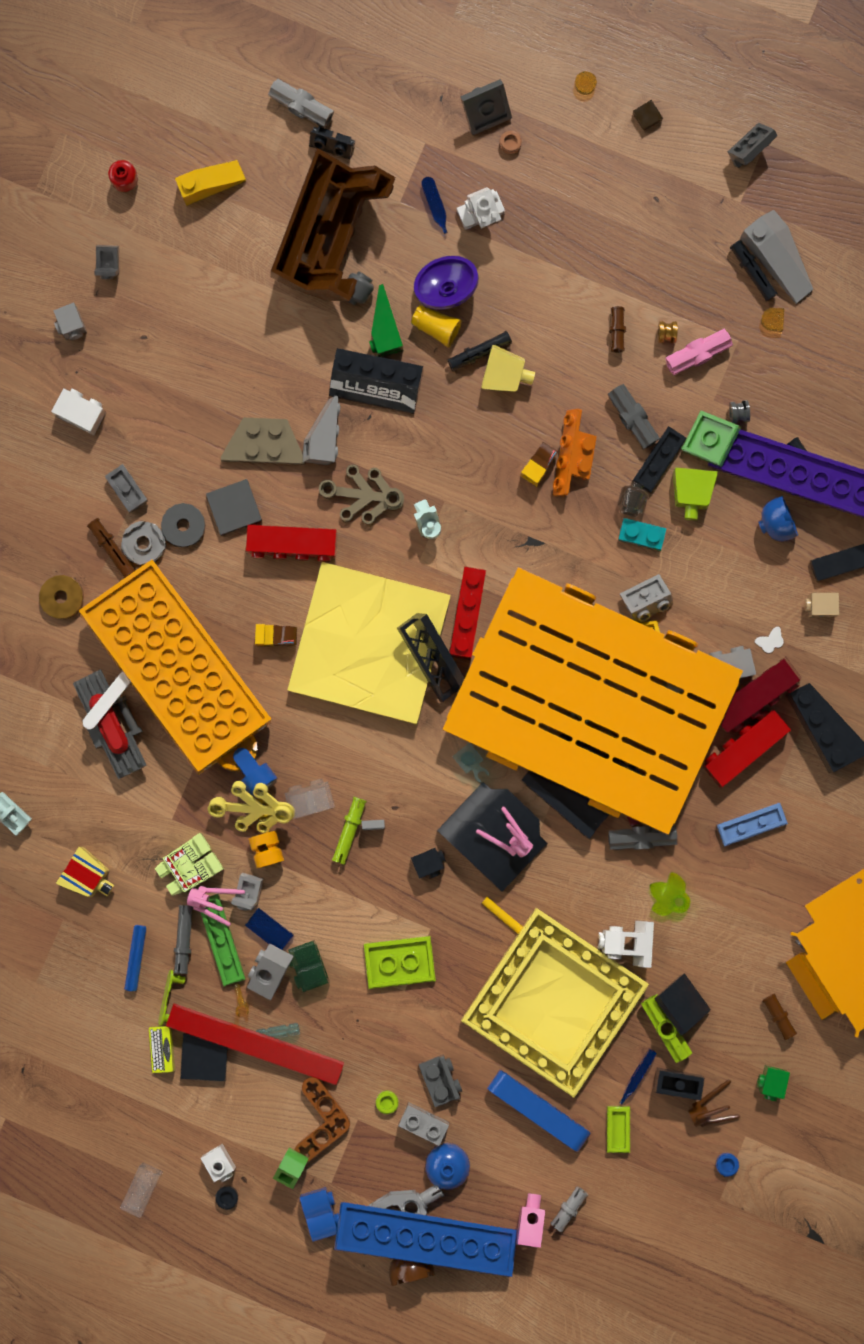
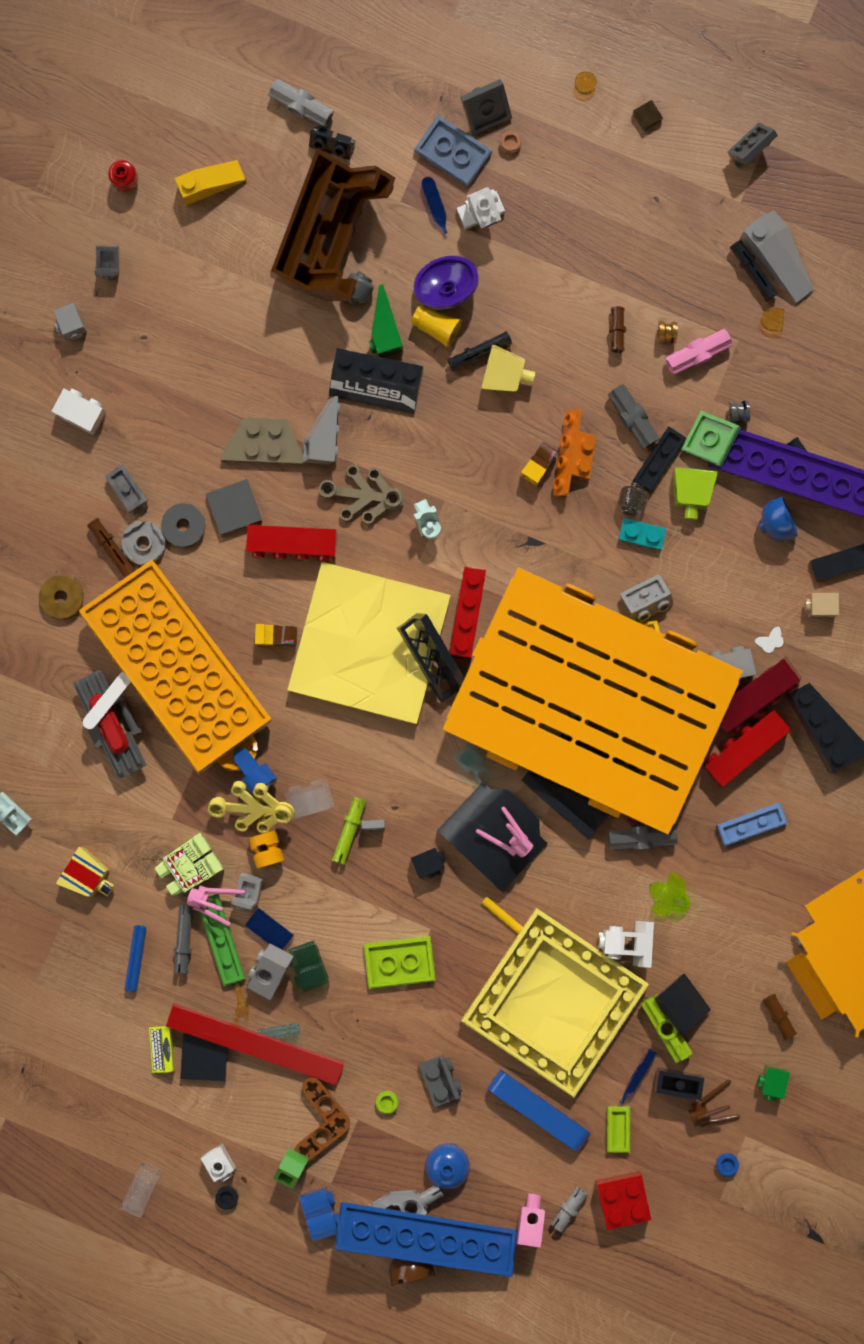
lime piece [158,970,185,1026] -> none
light grey brick [398,1102,449,1146] -> none
none -> sand blue tile [414,115,492,188]
none -> red brick [595,1171,652,1230]

